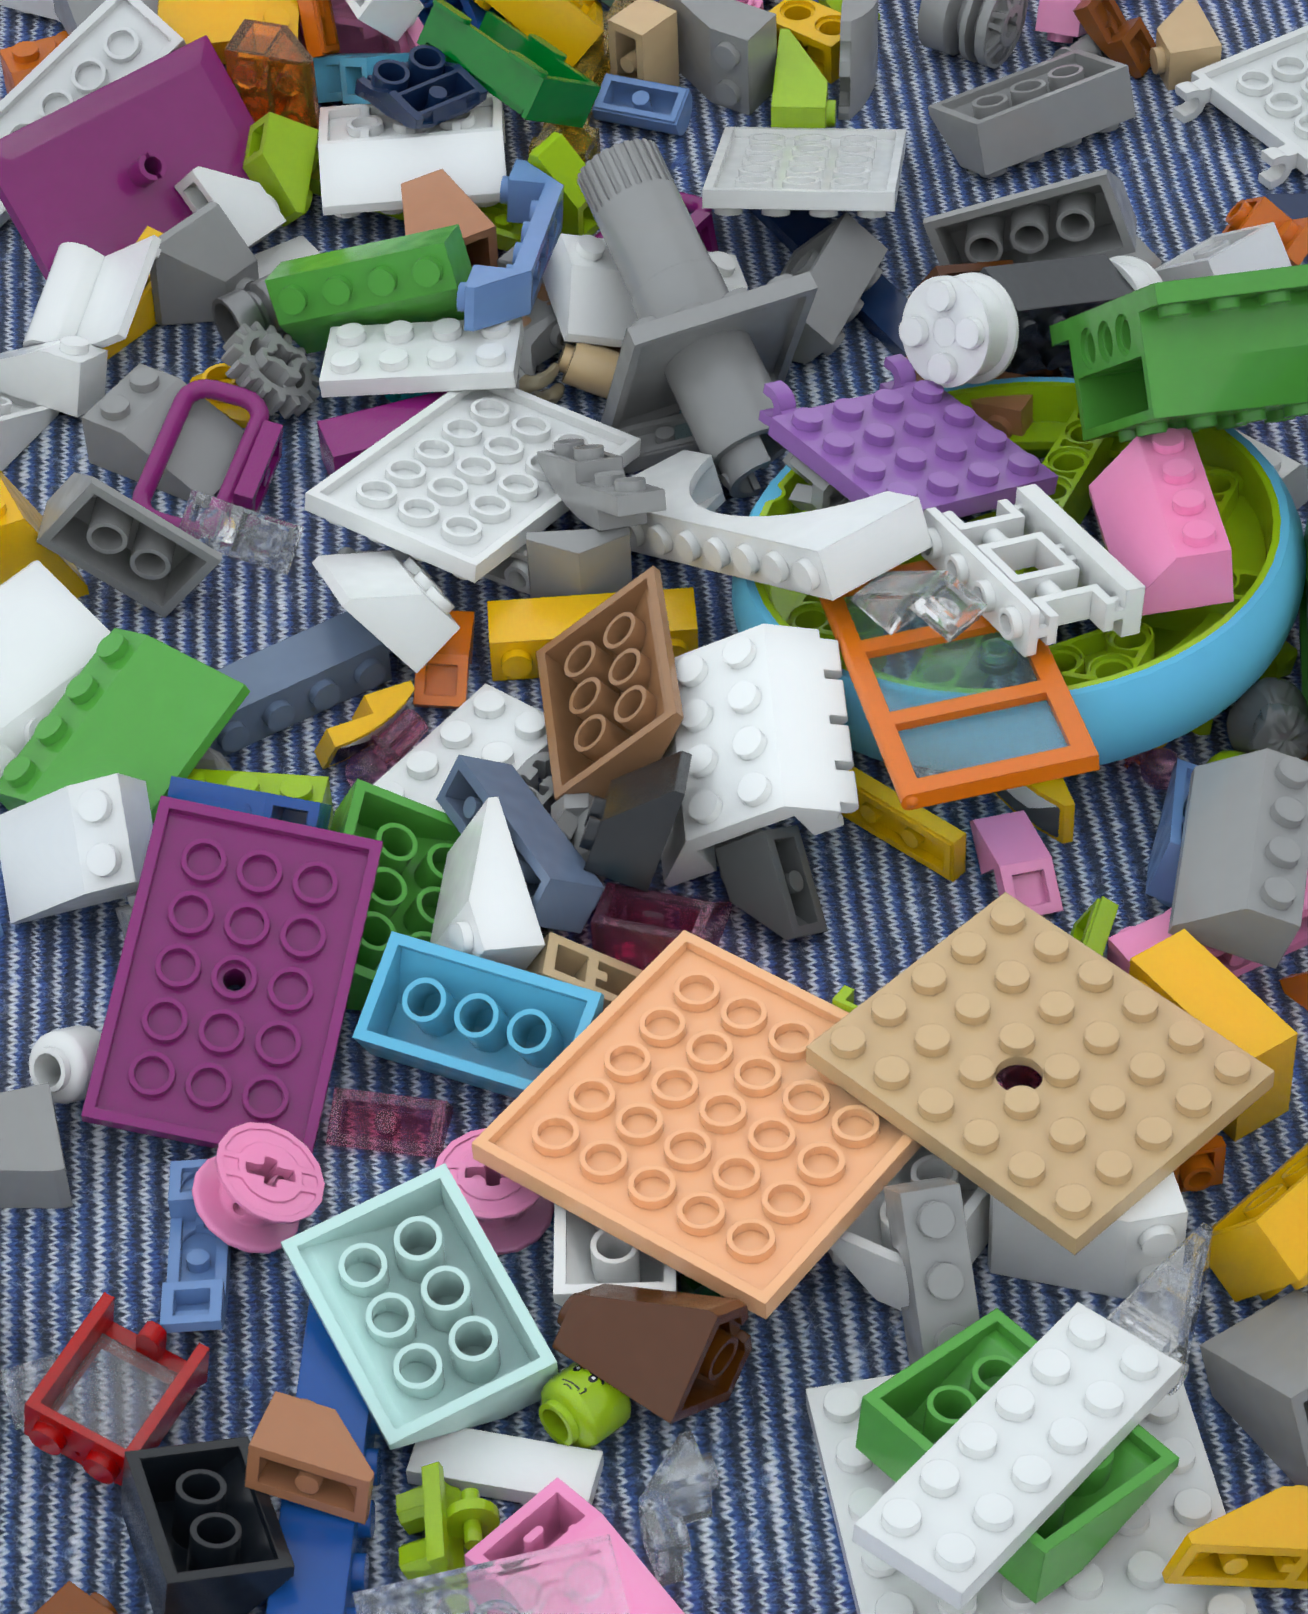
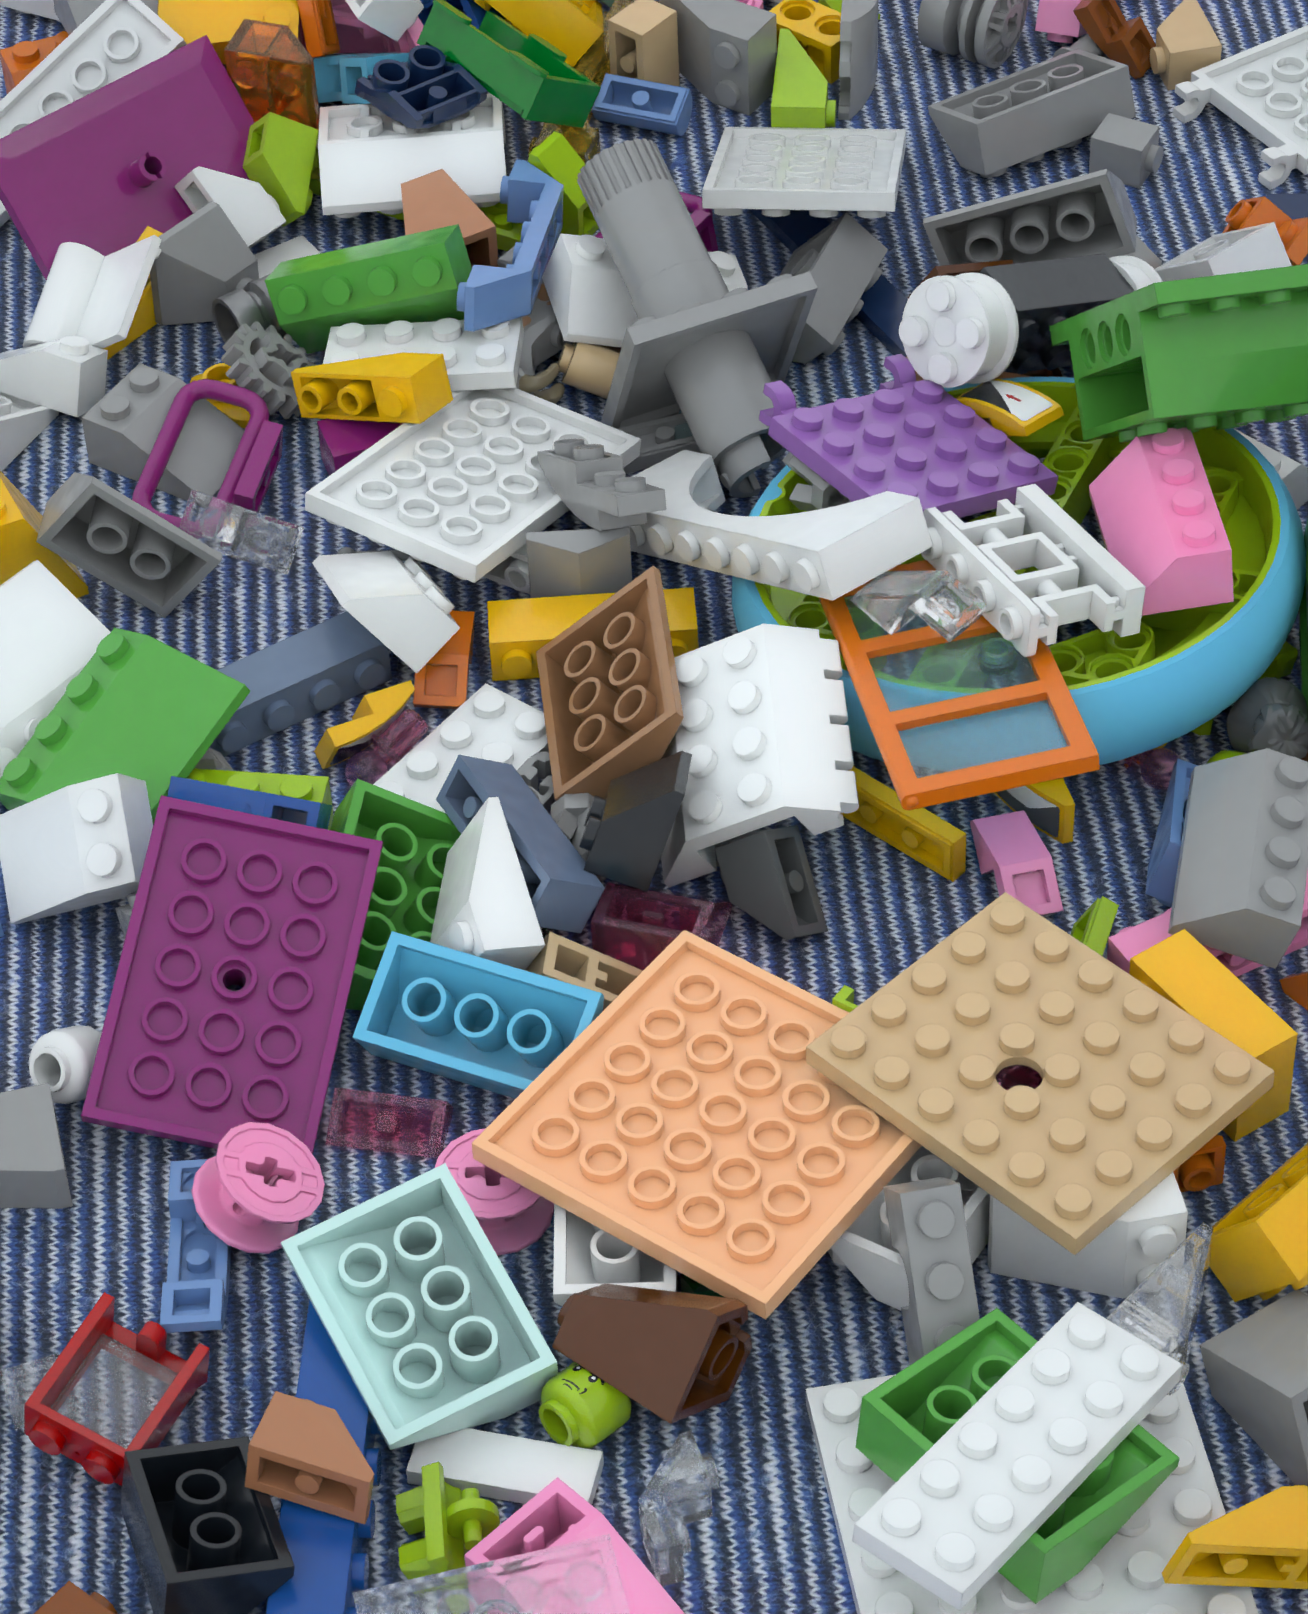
none -> yellow slope [291,352,453,424]
none -> slope [956,379,1064,436]
none -> light grey brick [1089,113,1163,189]

